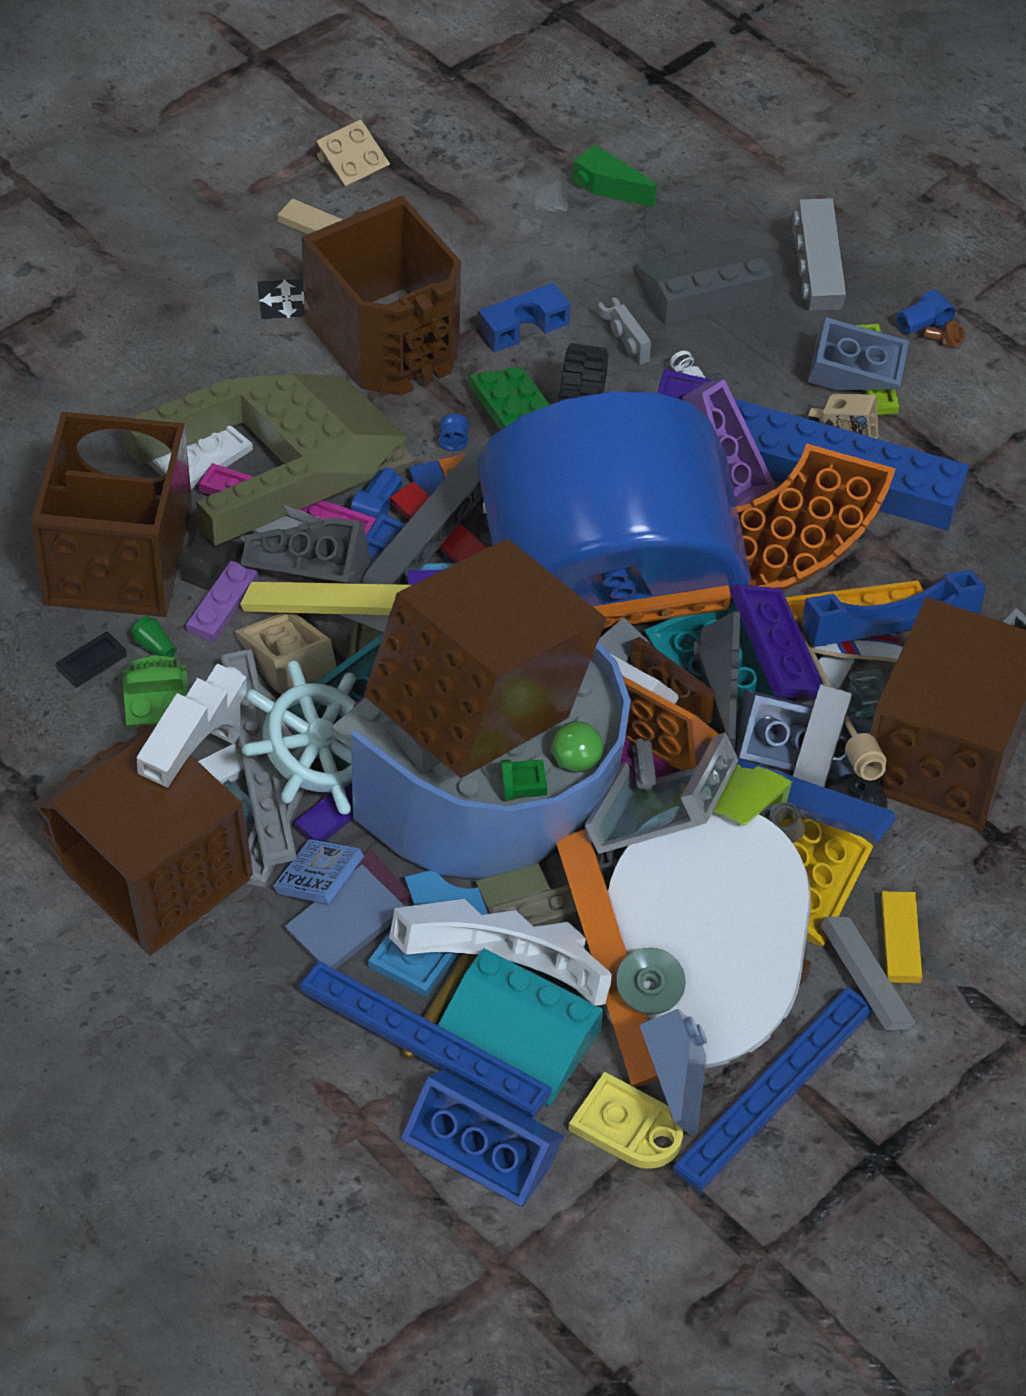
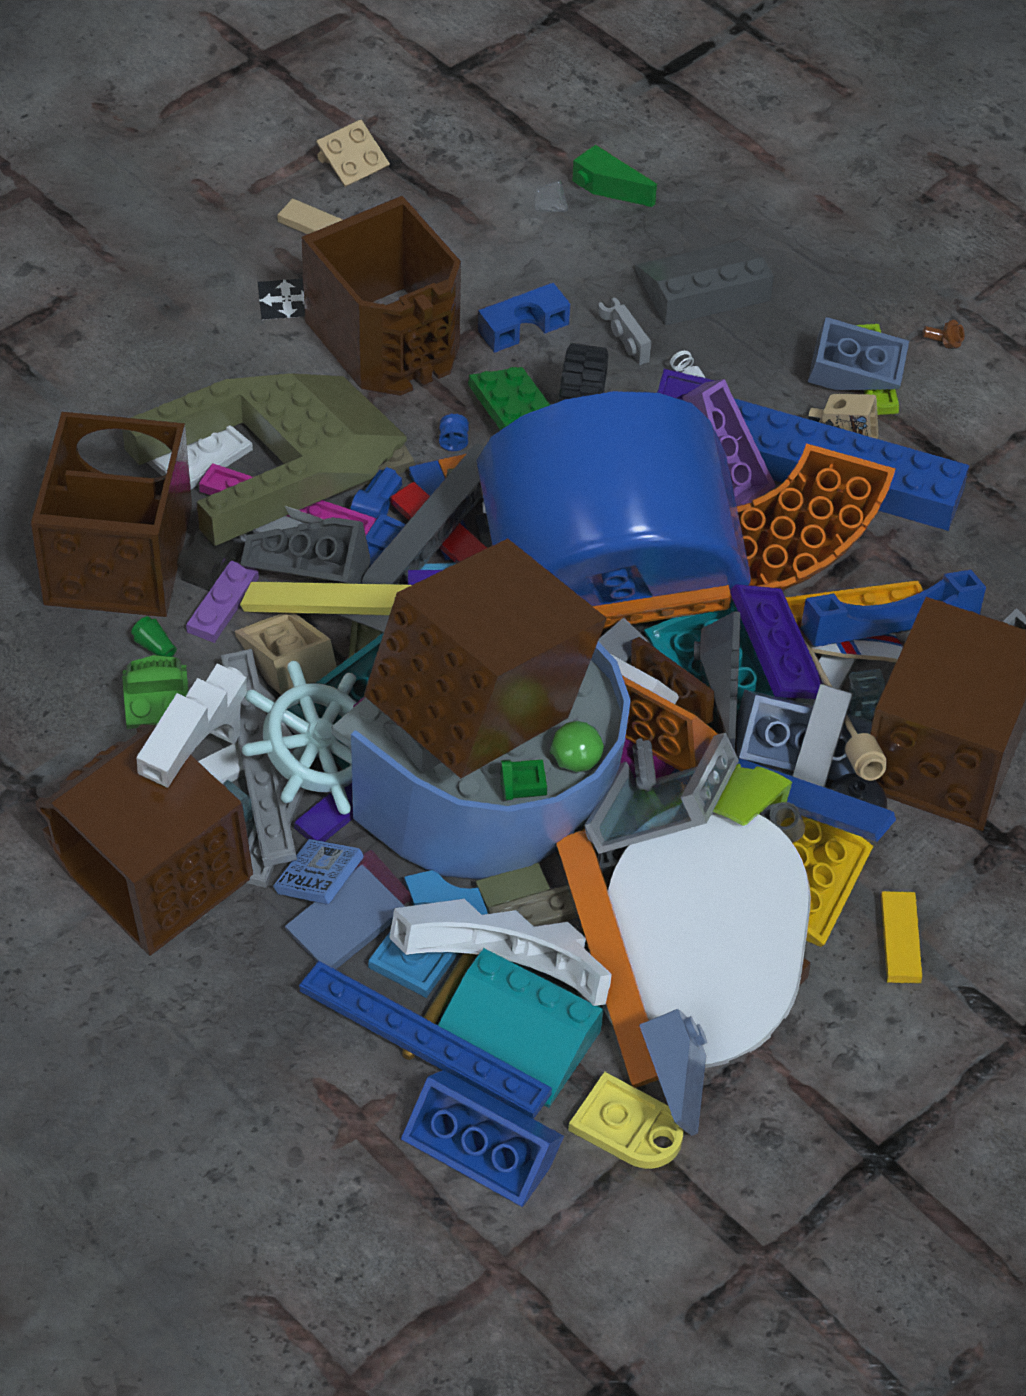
black tile [56,631,127,688] -> none
sand green dish [616,948,686,1015] -> none
blue tile [673,987,874,1193] -> none
light grey wedge [792,198,846,311] -> none
light grey tile [820,917,915,1030] -> none
blue piece [895,289,956,335] -> none

